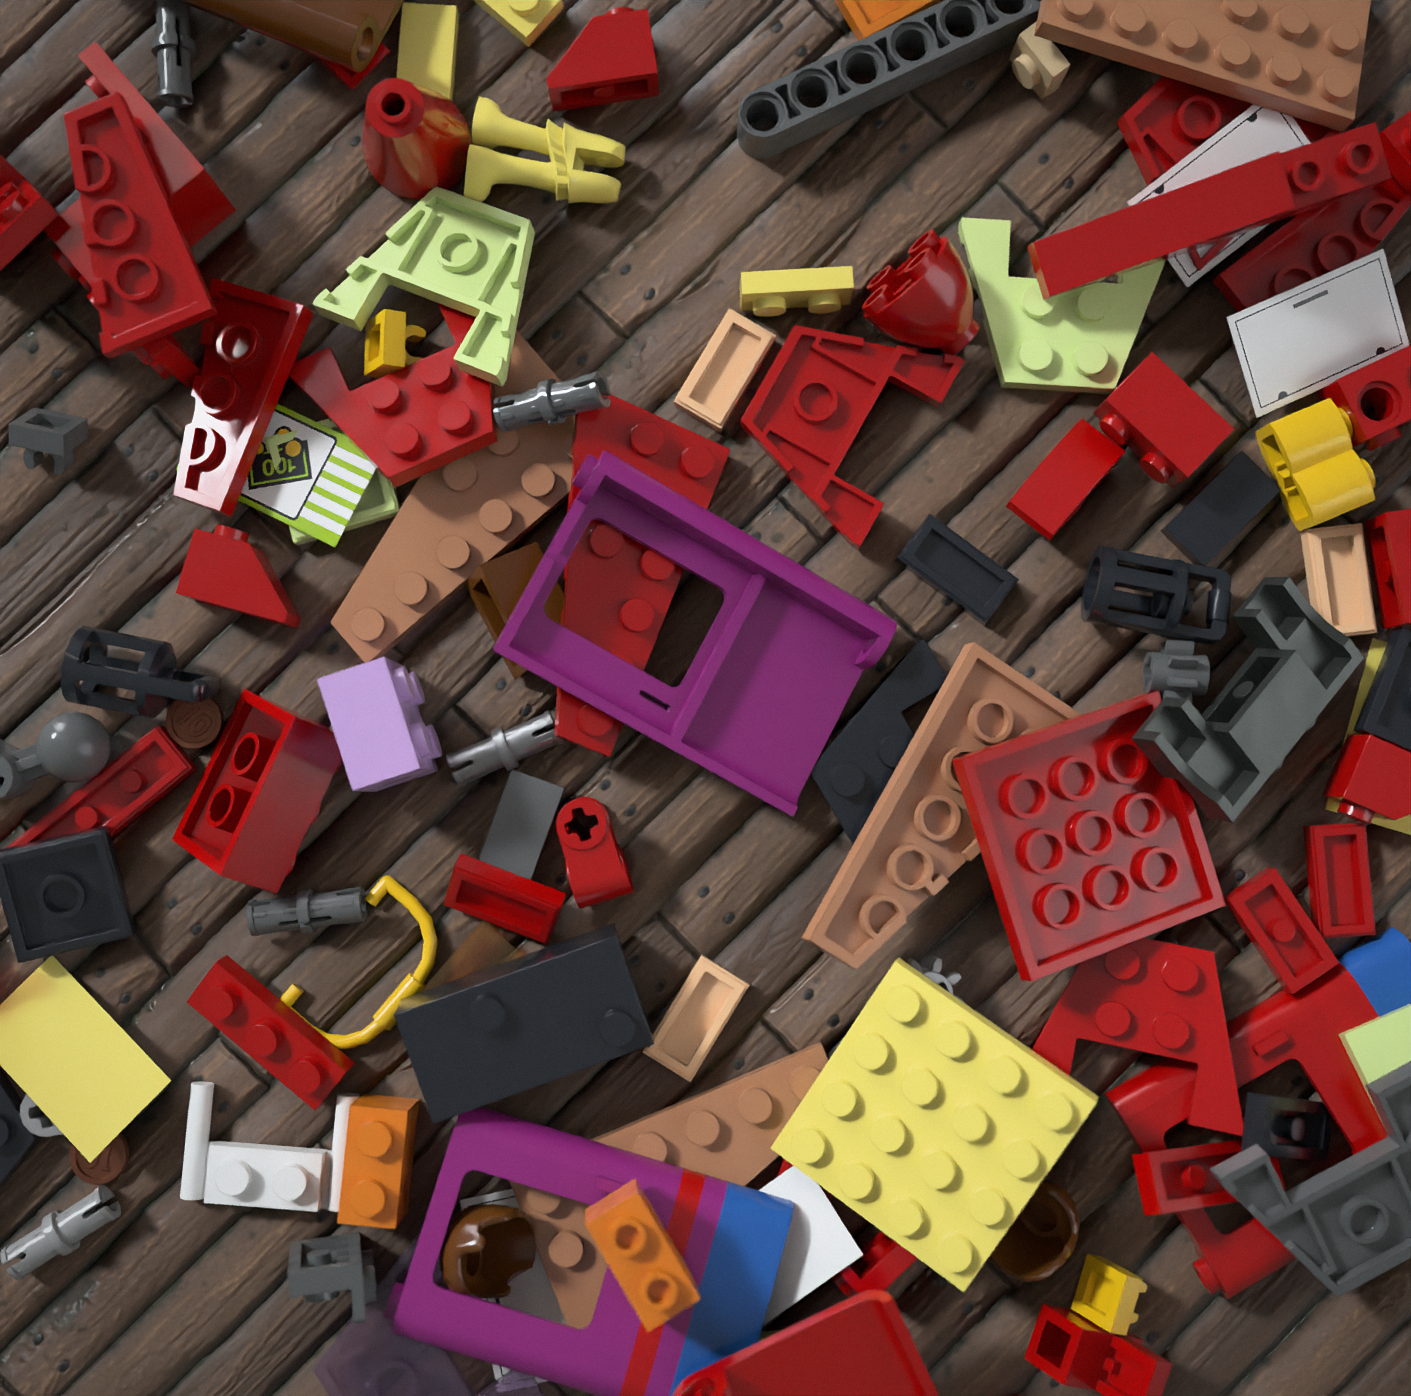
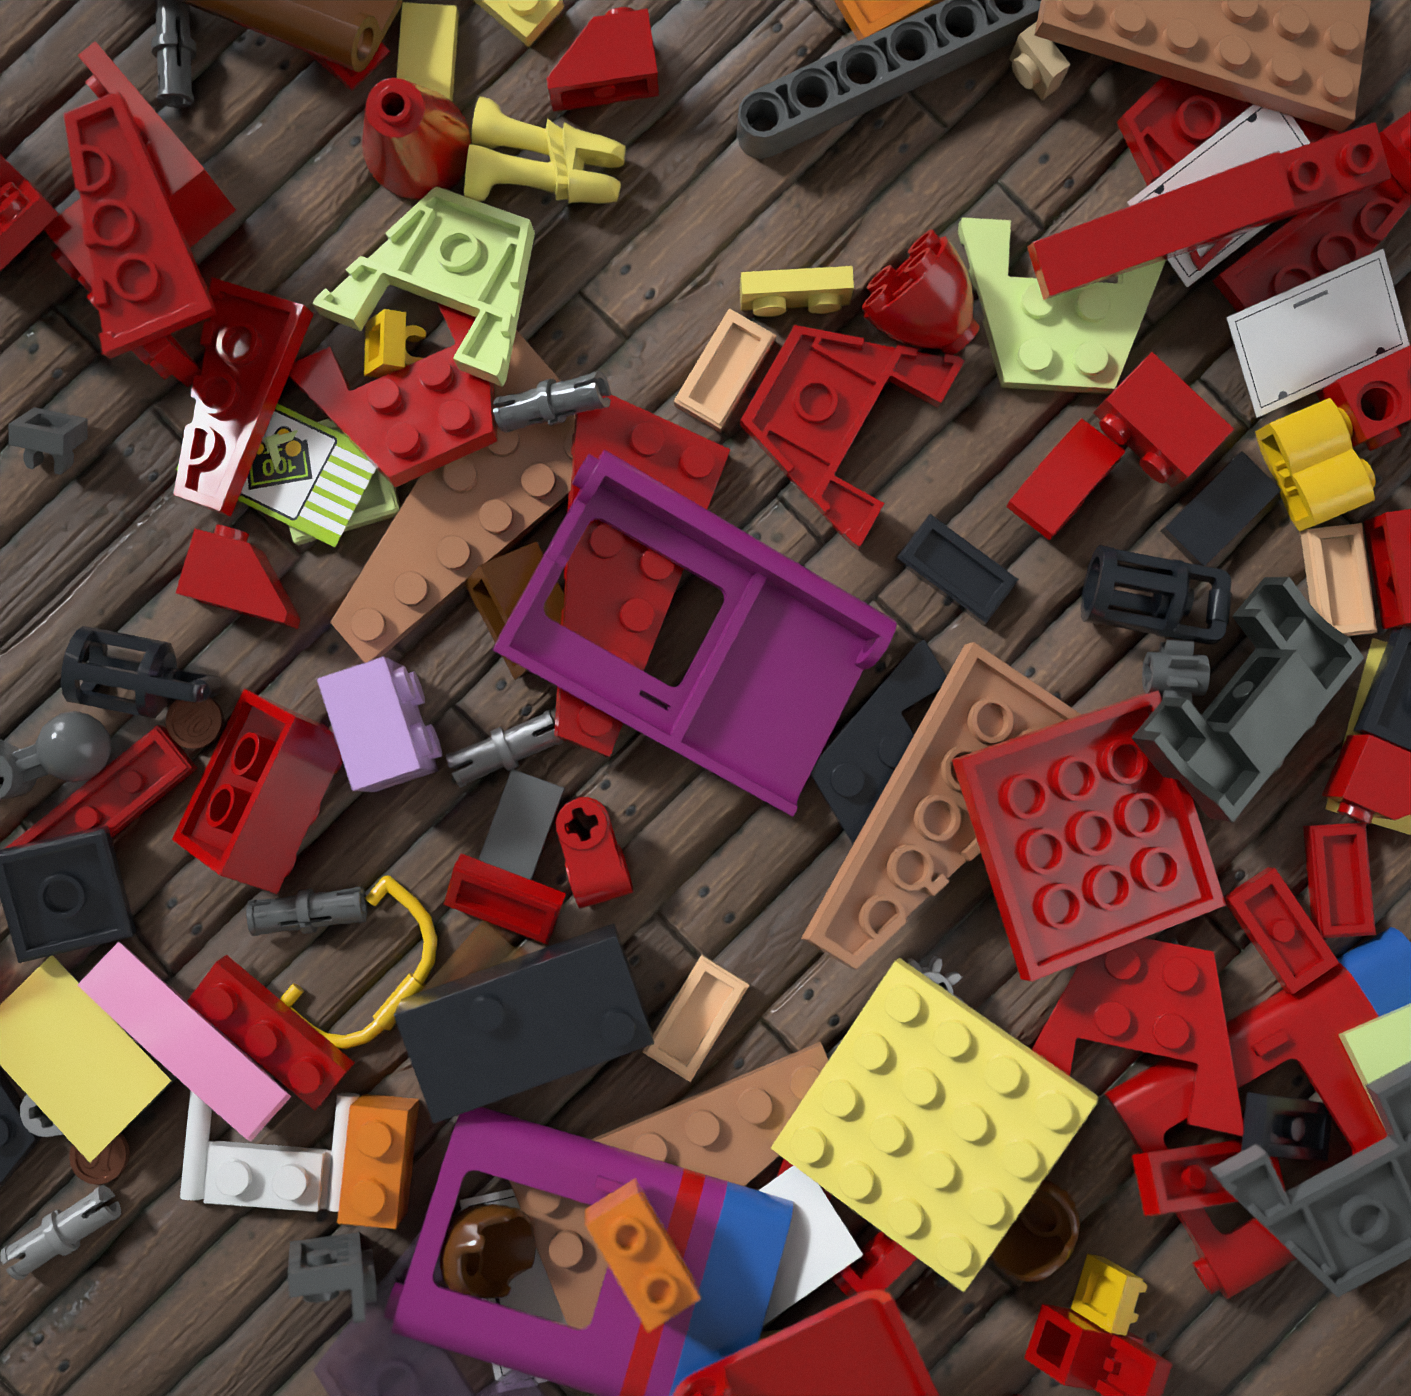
none -> bright pink slope [78,942,291,1142]

